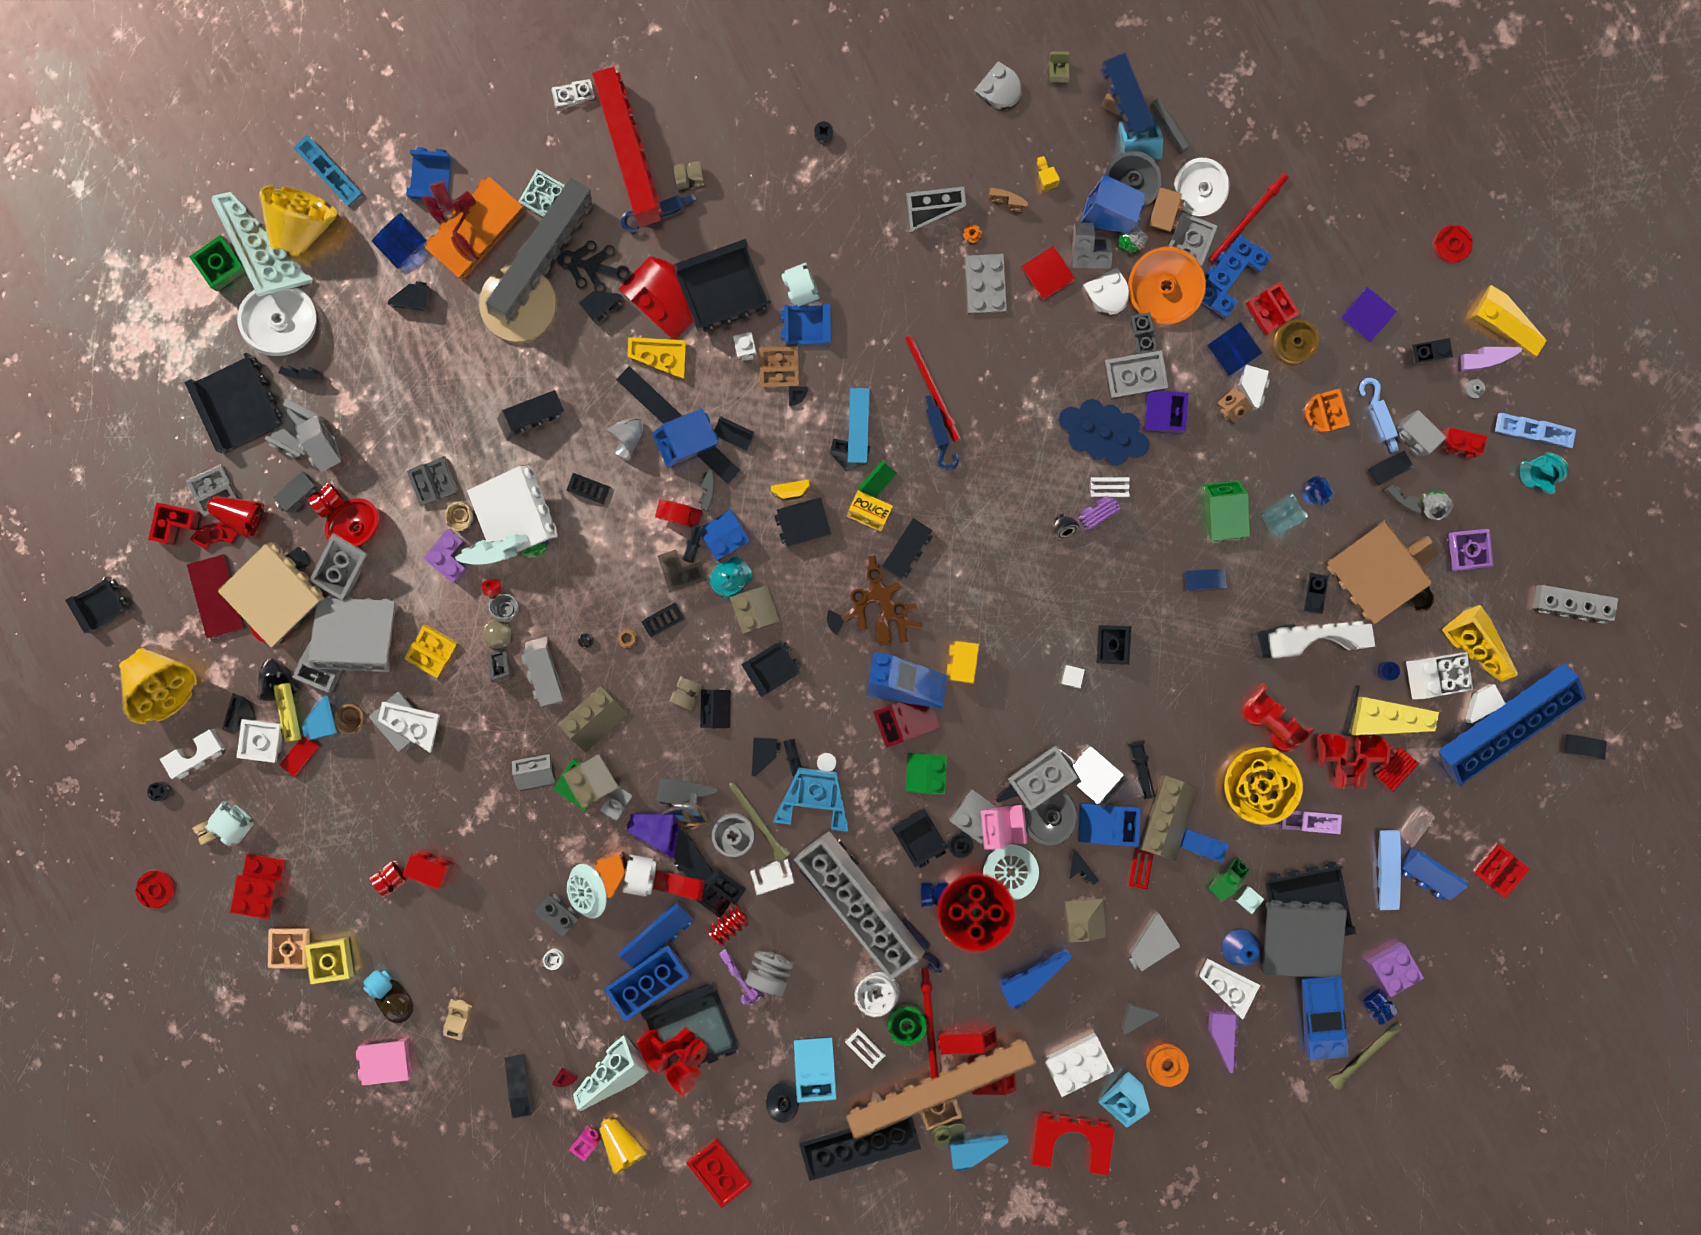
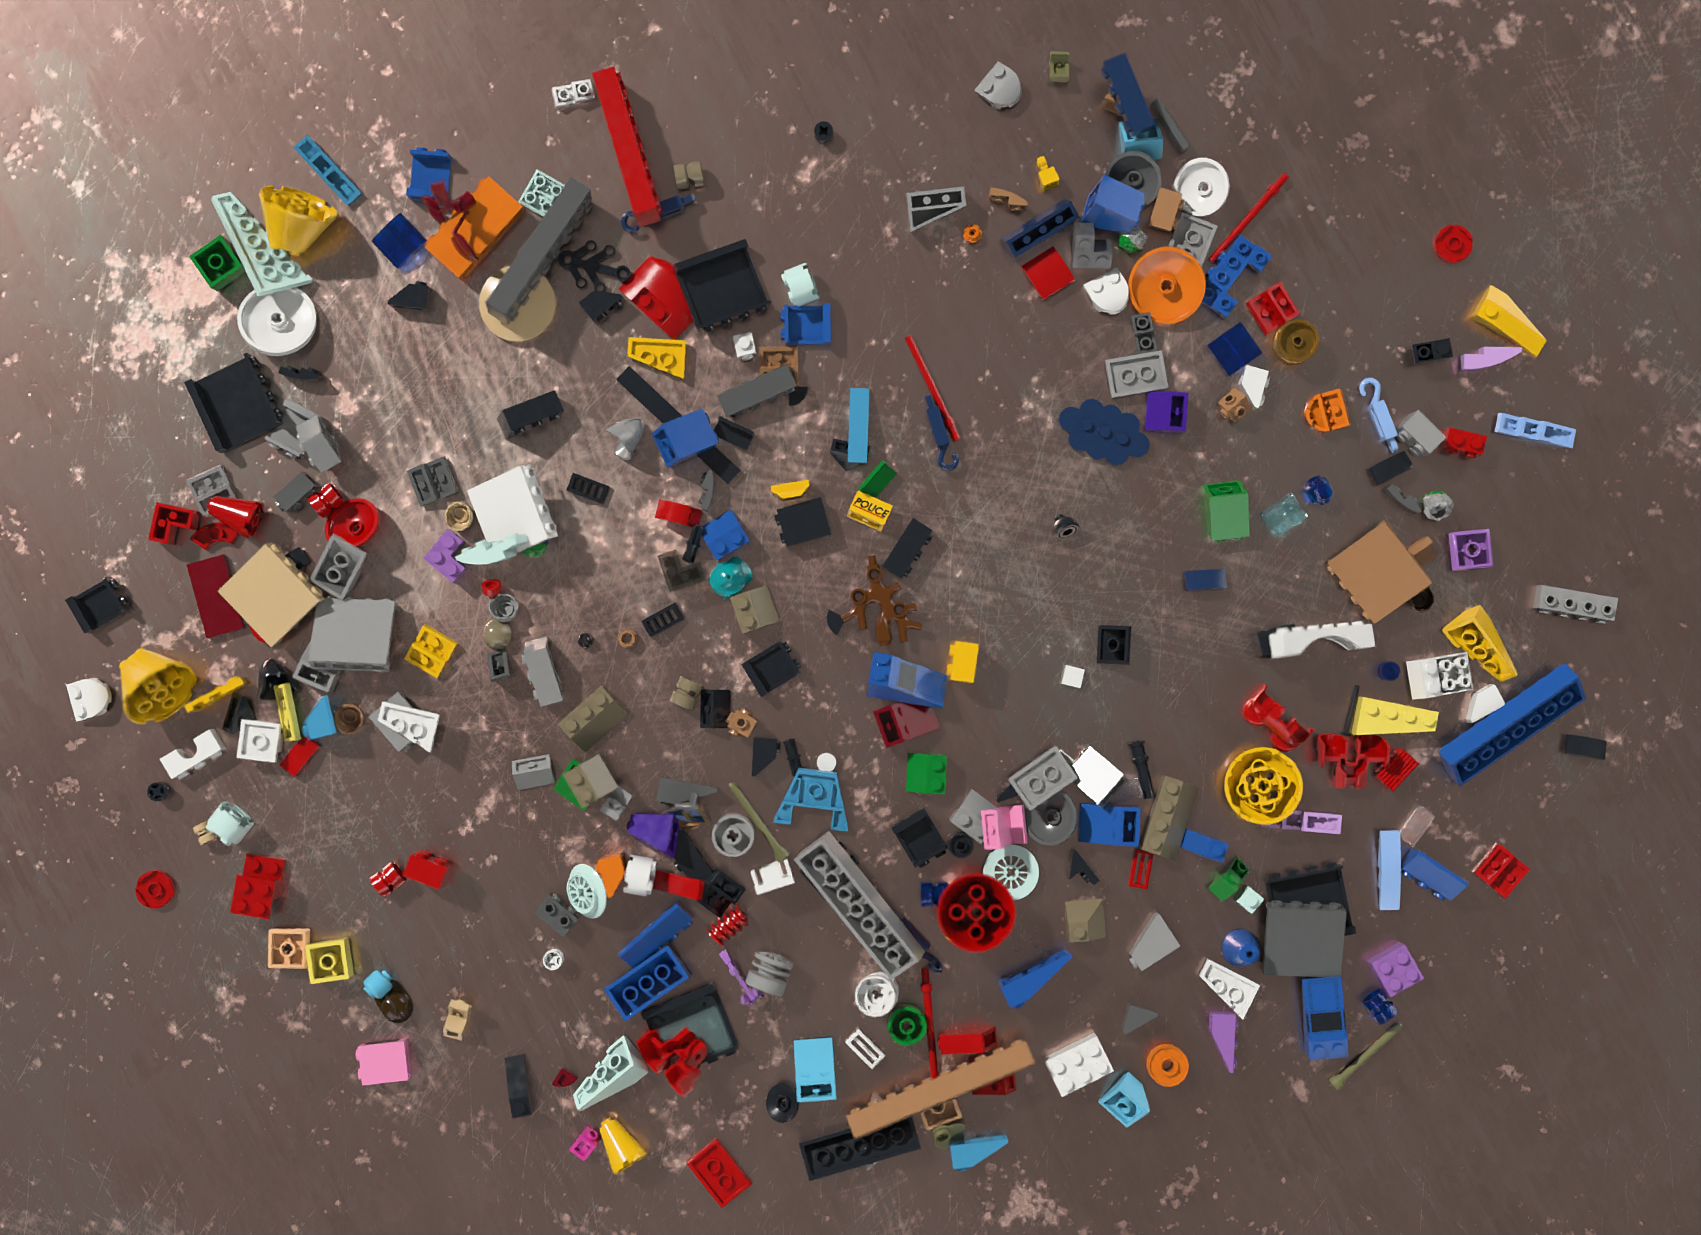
light grey plate [965,254,1007,314] -> none
red arch [1030,1113,1115,1176] -> none
medium lavender brick [1078,496,1121,530] -> none
white tile [1090,477,1129,497] -> none
black slope [1299,573,1329,614] -> none
dark purple slope [1341,286,1397,342] -> none
light grey tile [1464,379,1485,399] -> none
teal helmet [1520,452,1569,494] -> none
none -> white slope [66,678,112,722]
none -> yellow wing [184,675,249,712]
none -> dark grey brick [717,363,797,418]
none -> medium nougat brick [726,709,757,738]
none -> dark blue brick [1000,199,1080,258]

